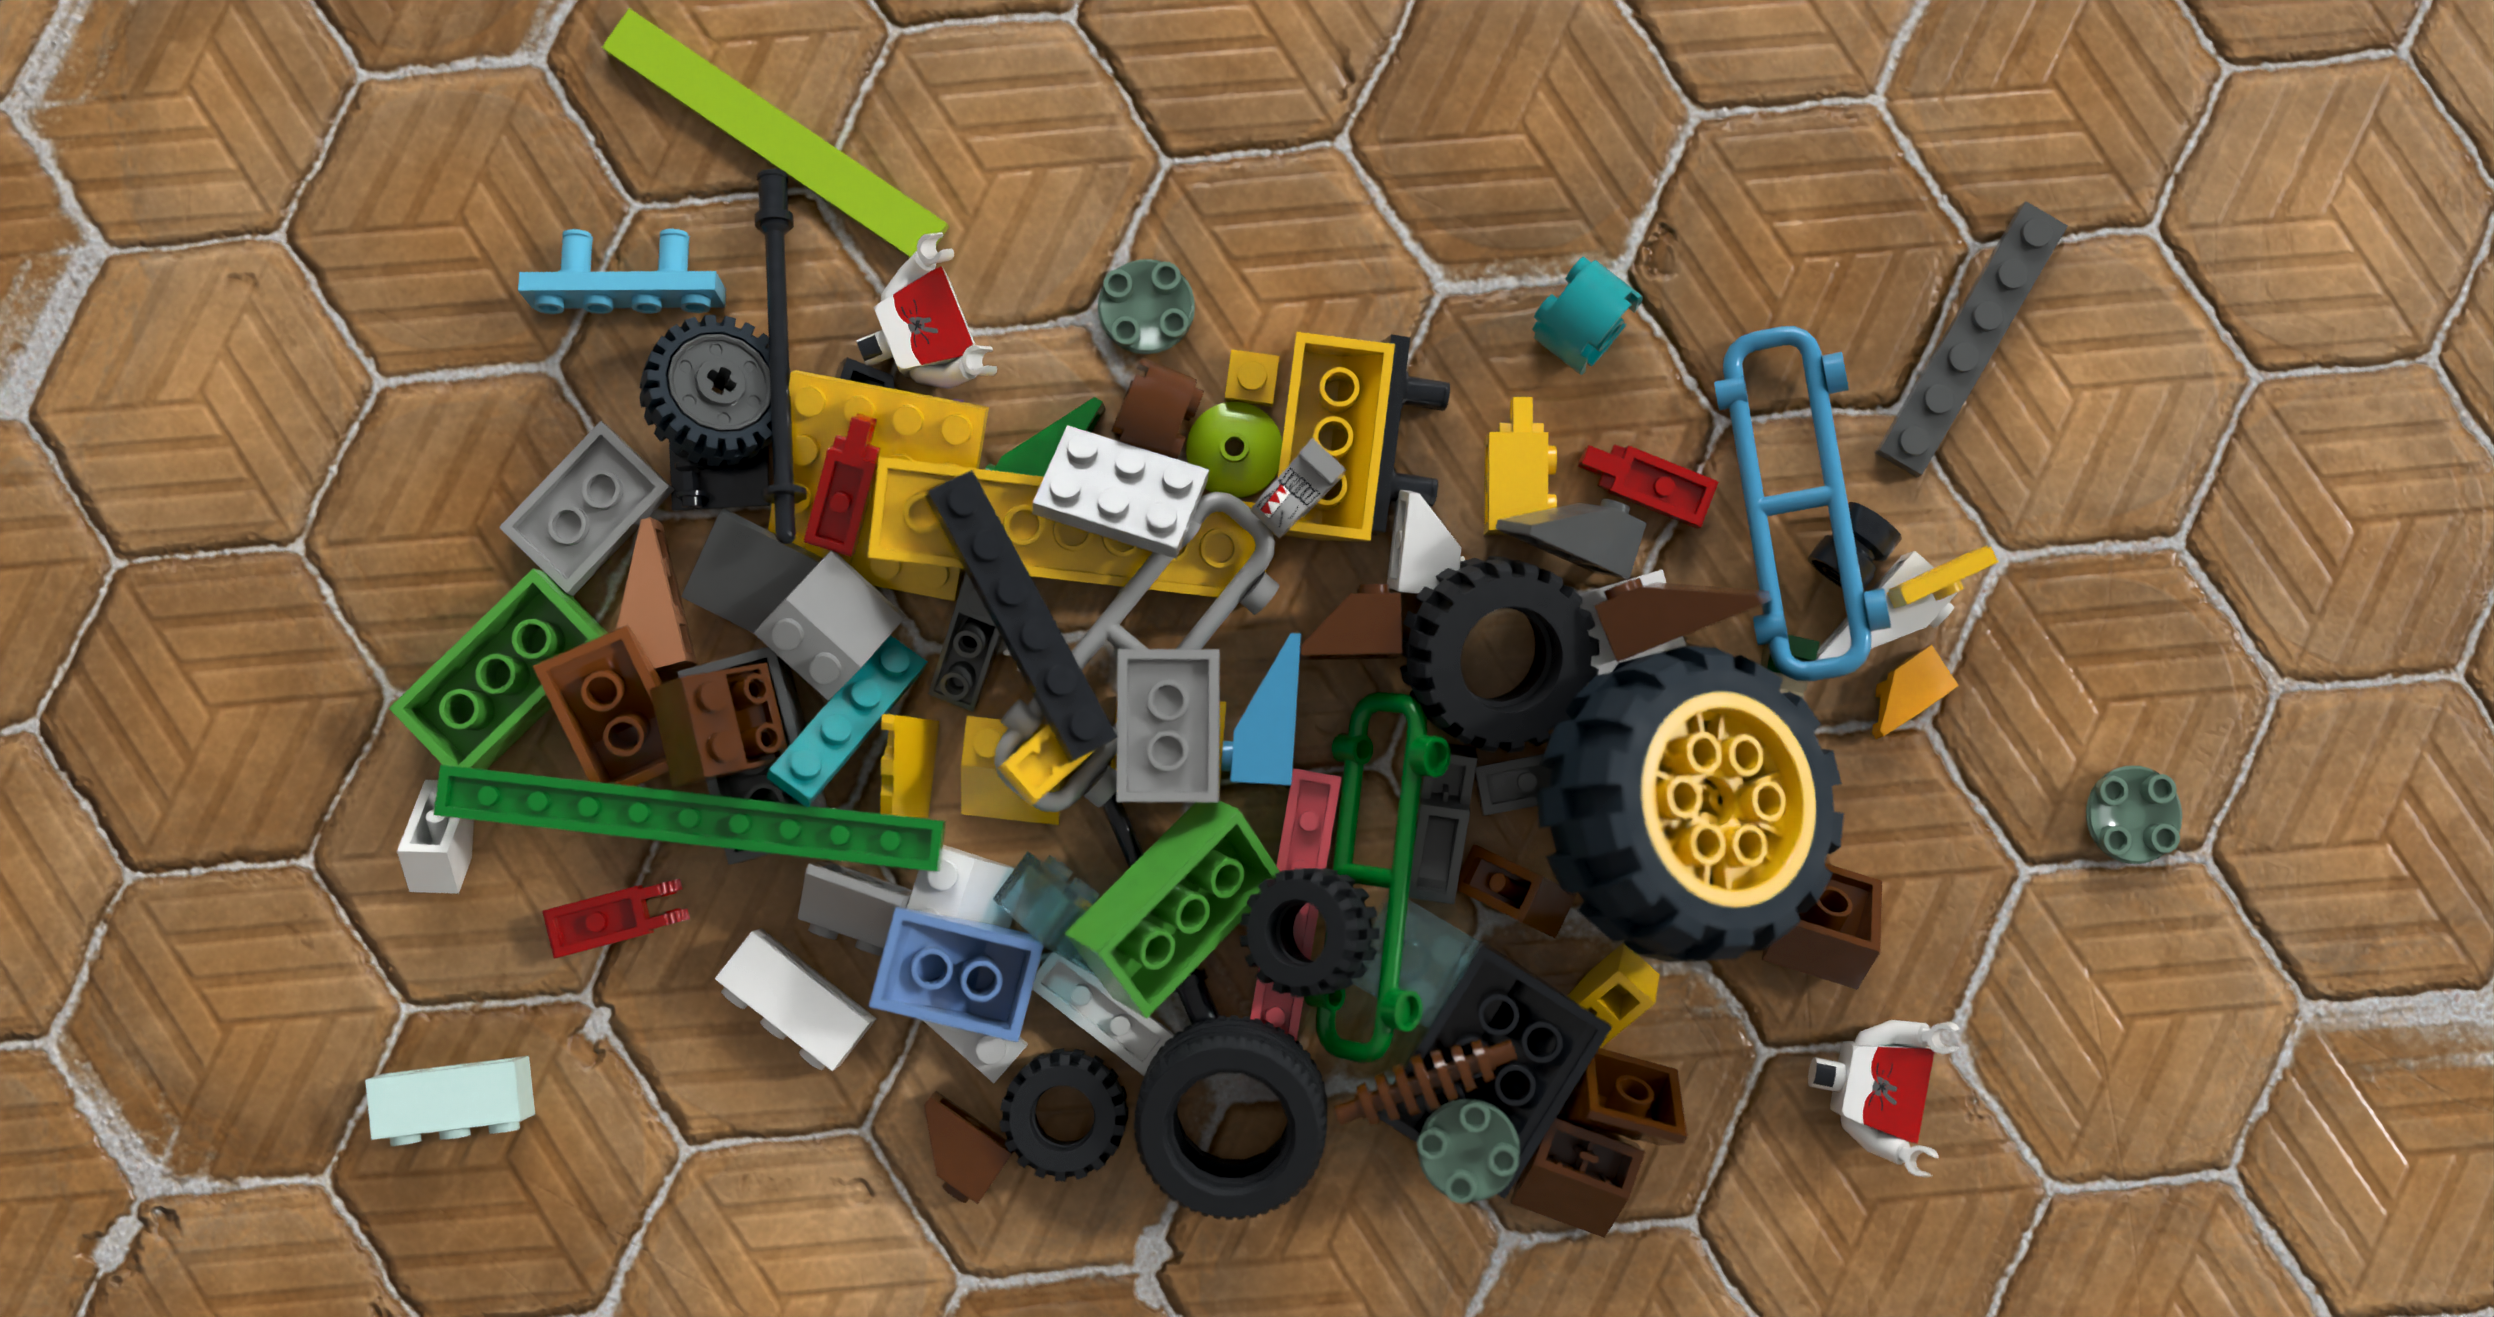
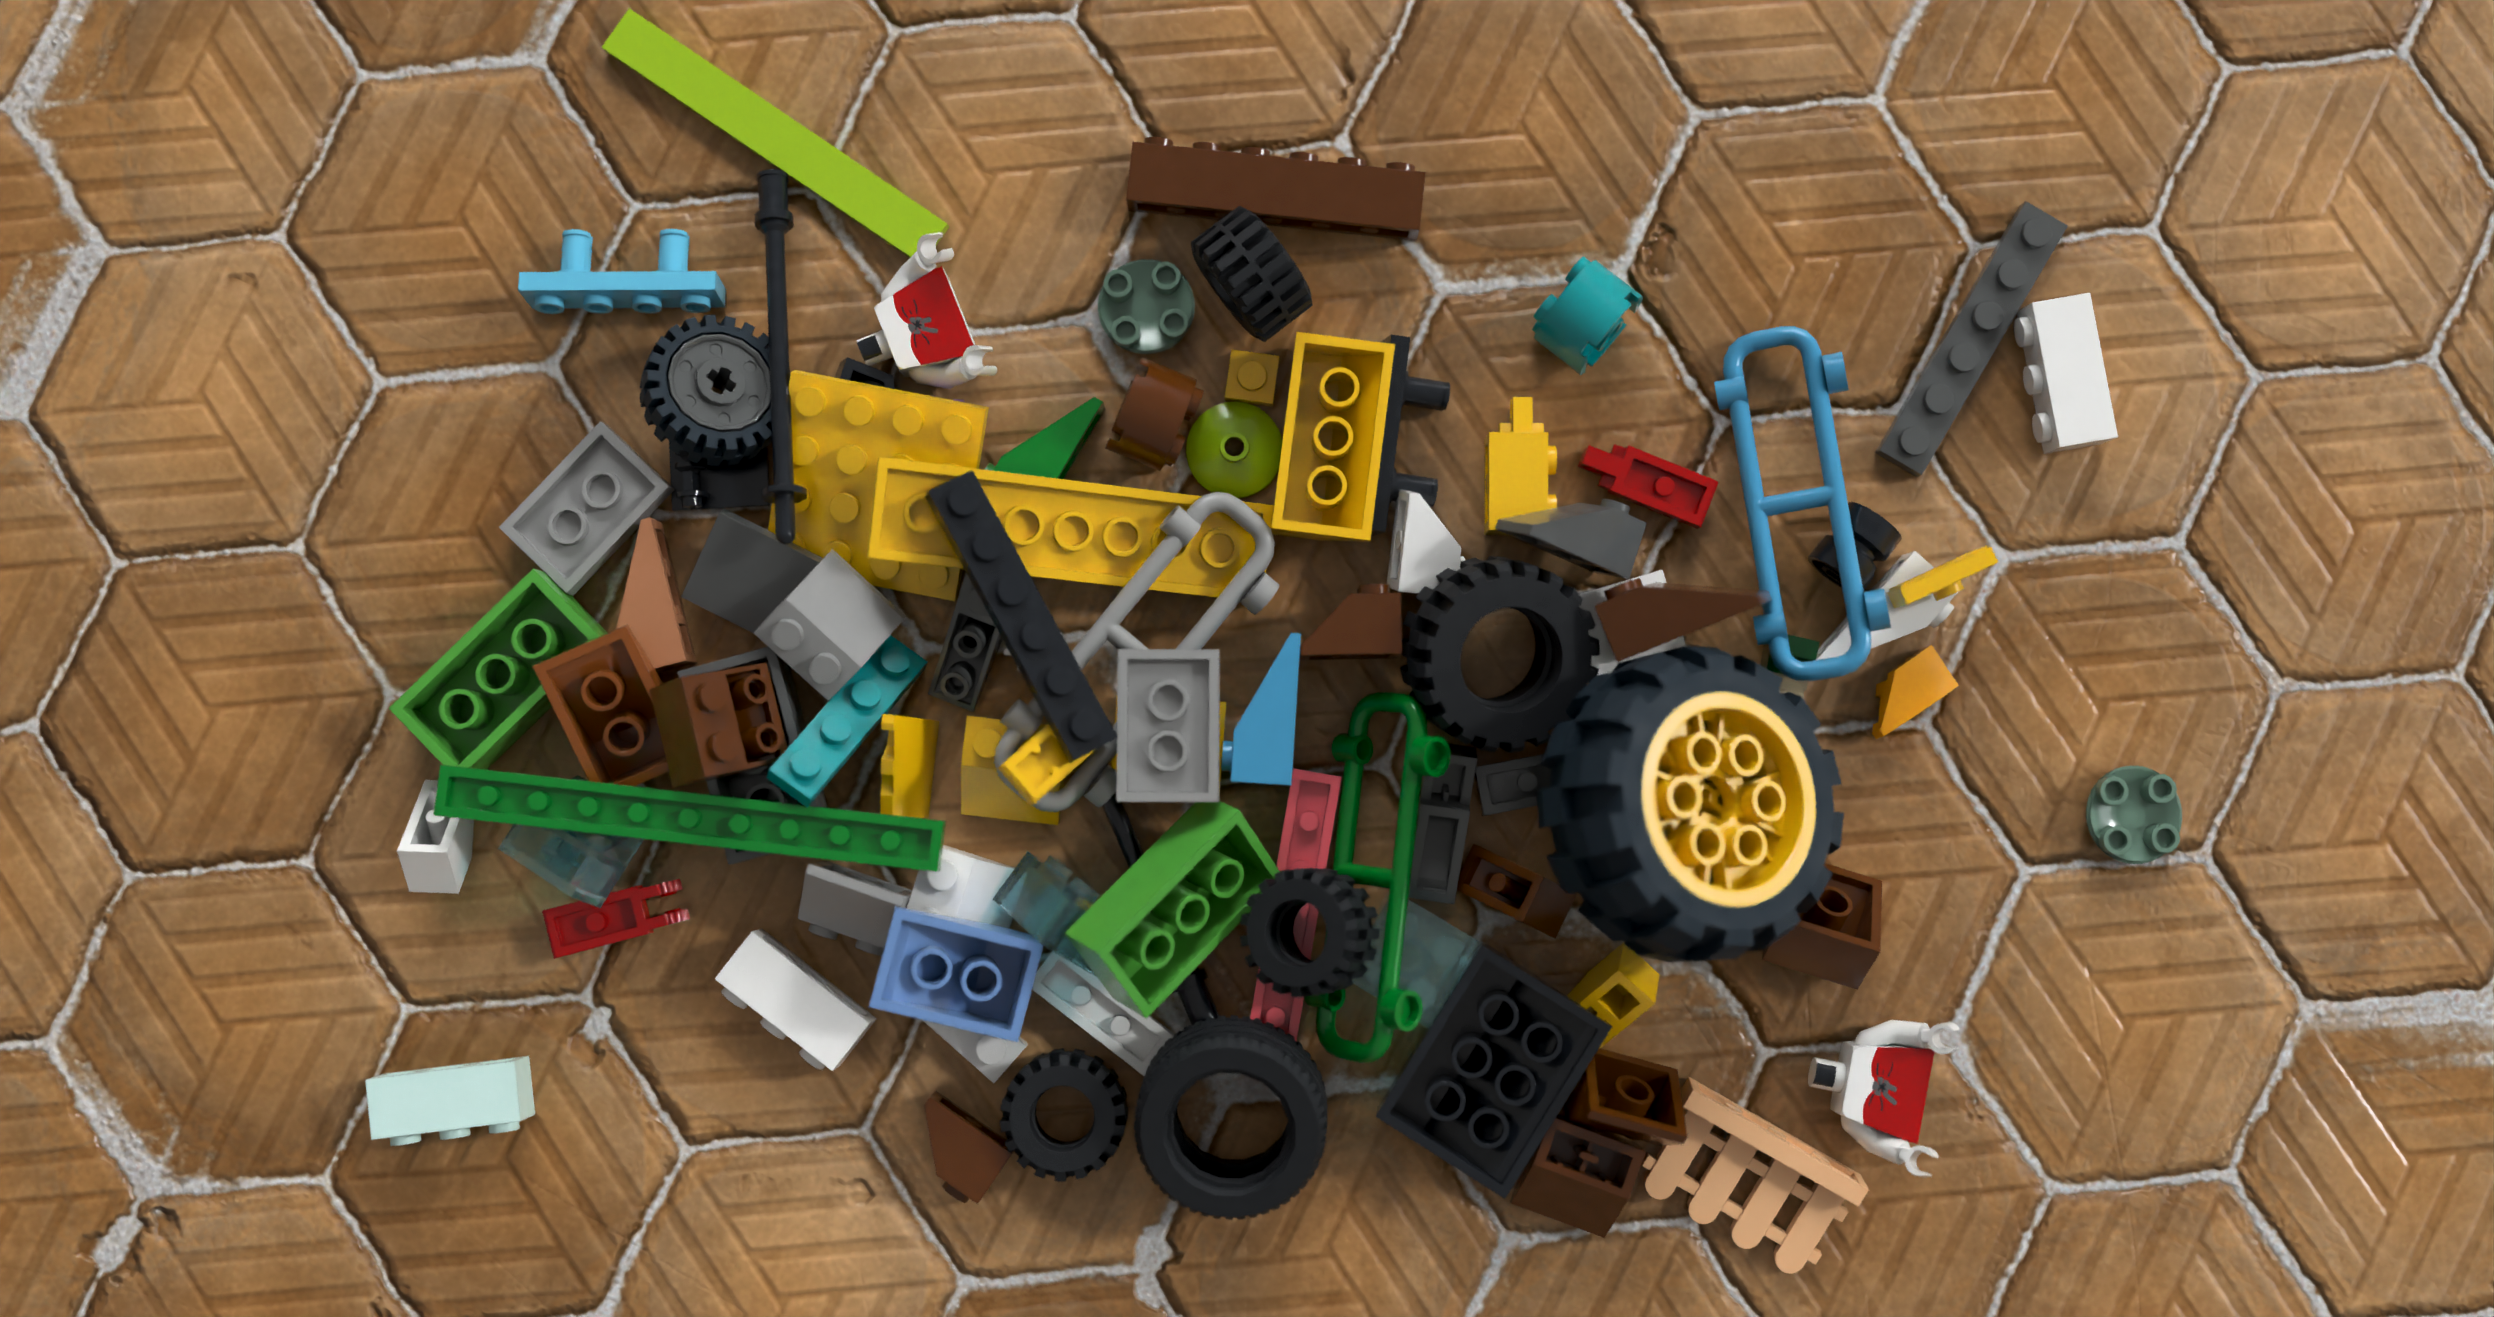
red hinge [804,413,881,557] -> none
plate [1032,425,1209,559] -> none
light grey leg [1250,438,1345,538] -> none
reddish brown piece [1334,1039,1518,1125] -> none
sand green dish [1418,1099,1520,1203] -> none
none -> clear light blue slope [498,775,644,908]
none -> reddish brown brick [1126,137,1426,241]
none -> black tyre [1191,206,1313,342]
none -> light nougat fence [1642,1077,1869,1274]
none -> white brick [2014,293,2118,454]

